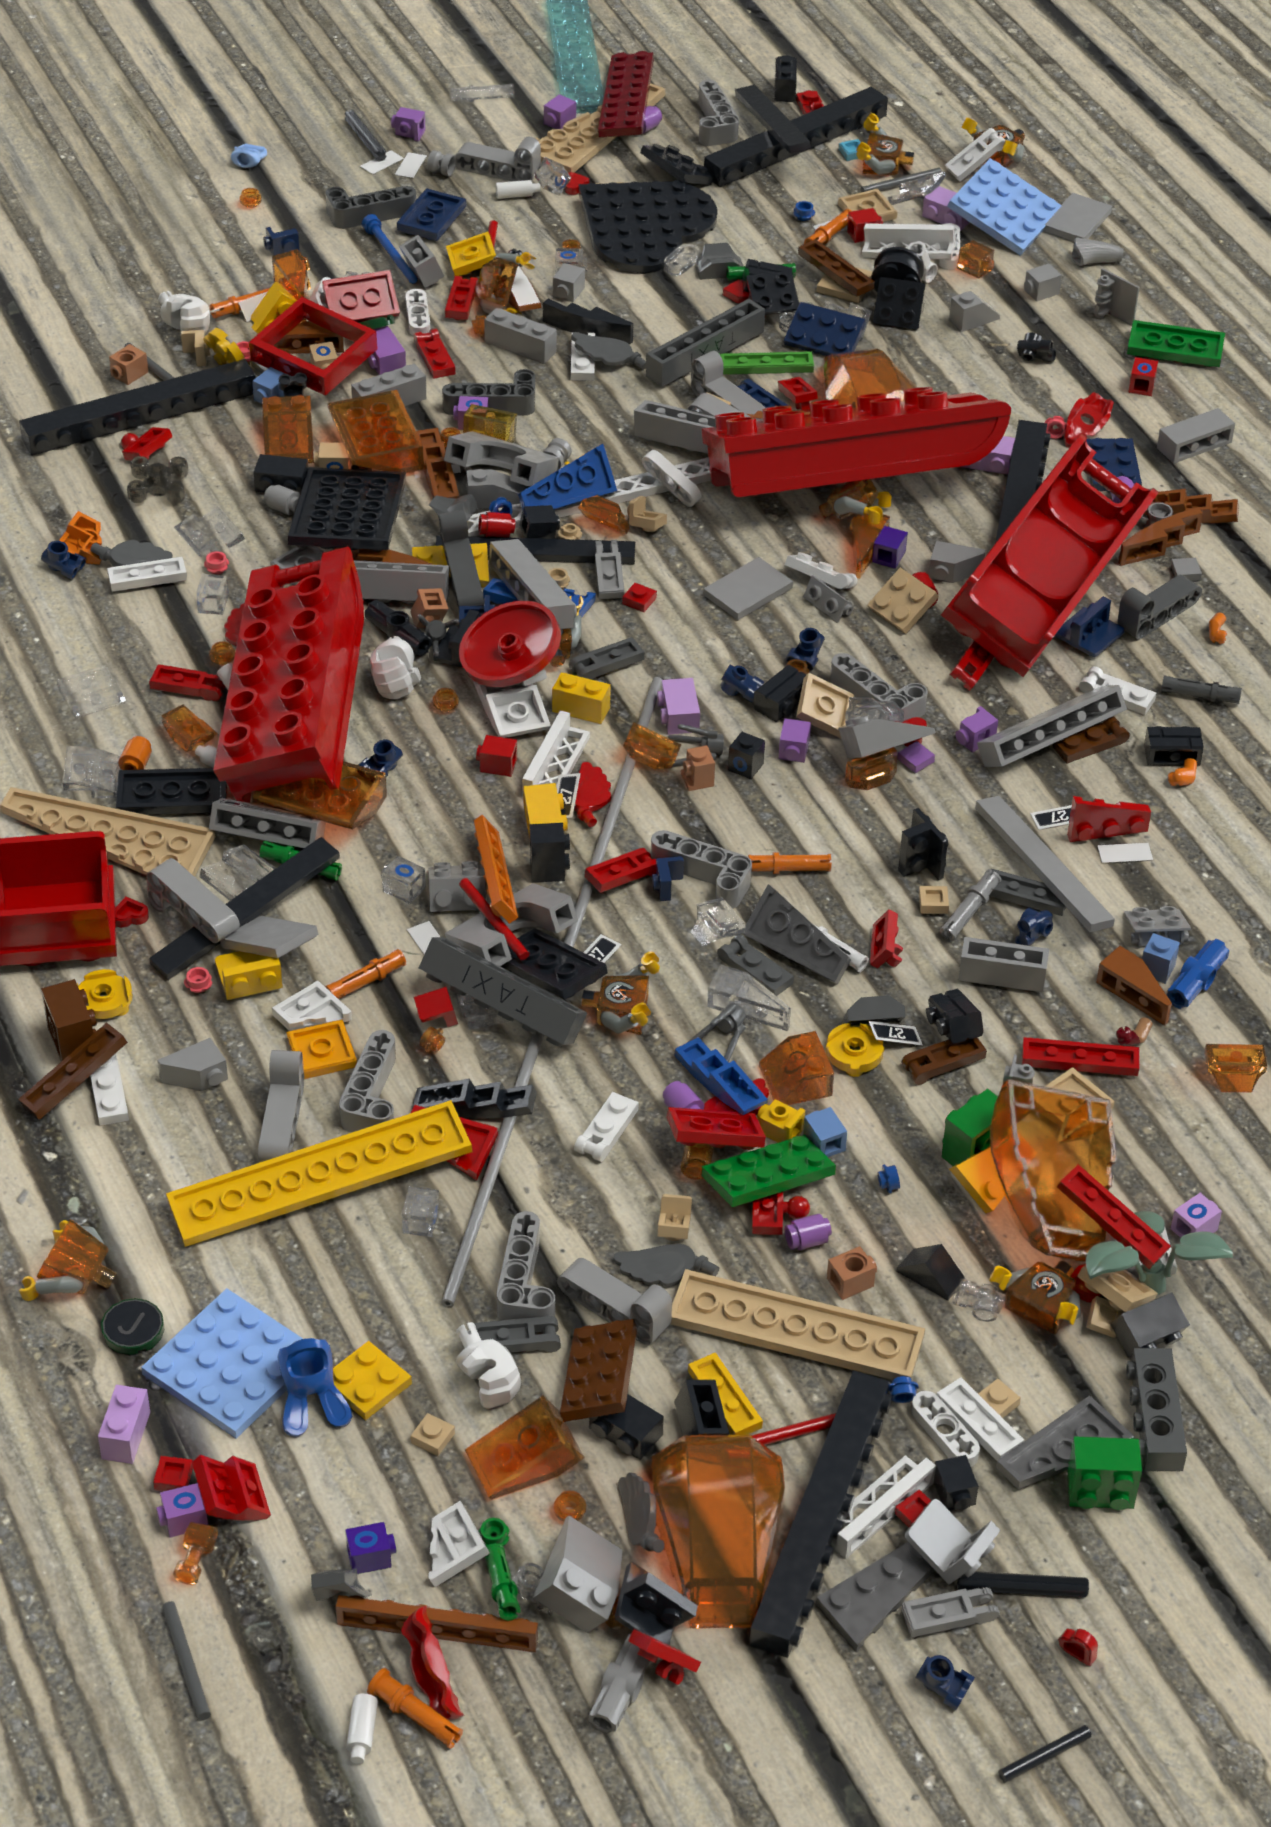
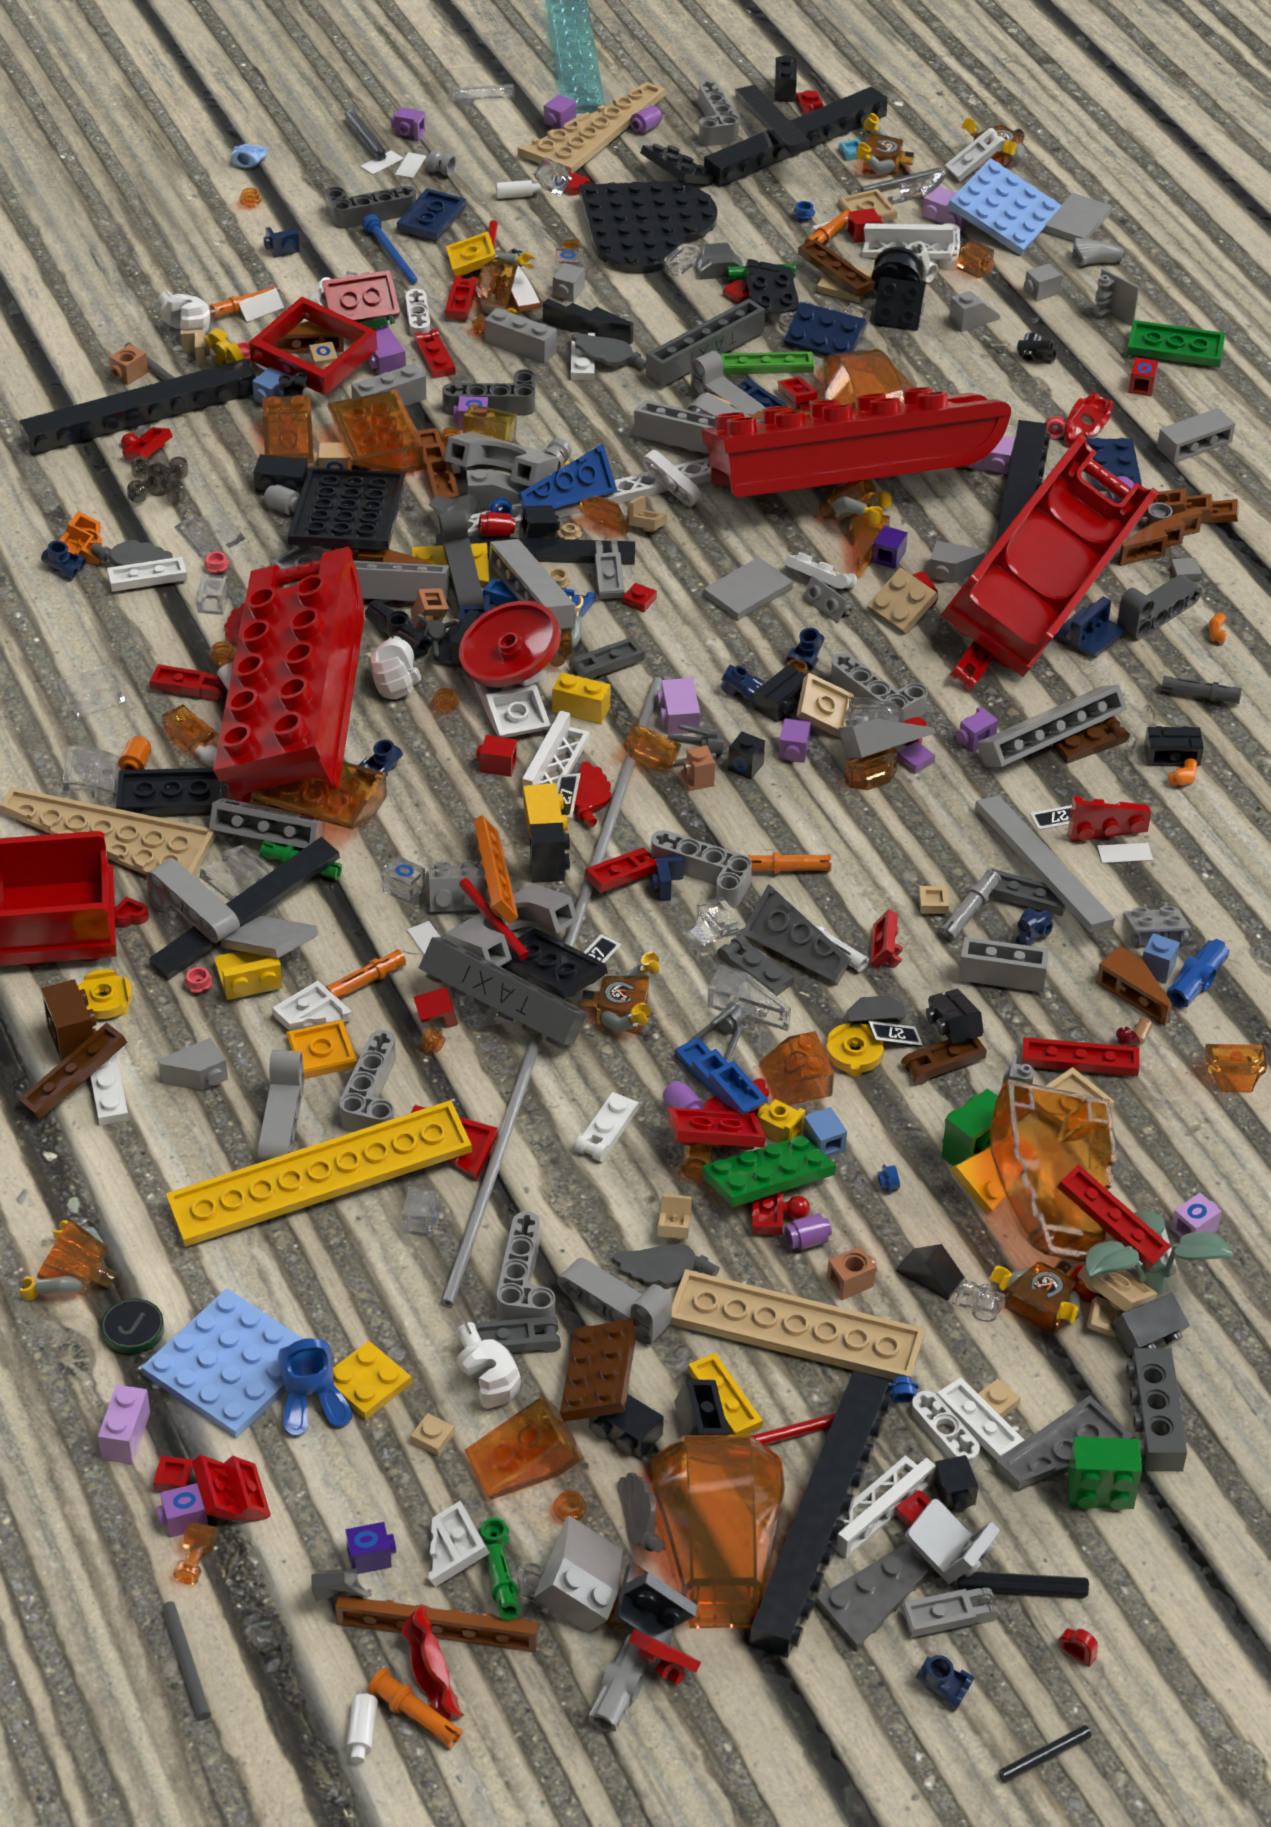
yellow bracket [251,282,297,334] -> none
clear orange slope [272,249,311,324] -> none
light grey brick [399,235,445,288] -> none
black slope [412,1078,537,1119] -> none
light grey beam [455,137,541,181] -> none
dark red plate [598,51,654,137] -> none
black bracket [898,808,949,880] -> none
white plate [1079,666,1156,715] -> none

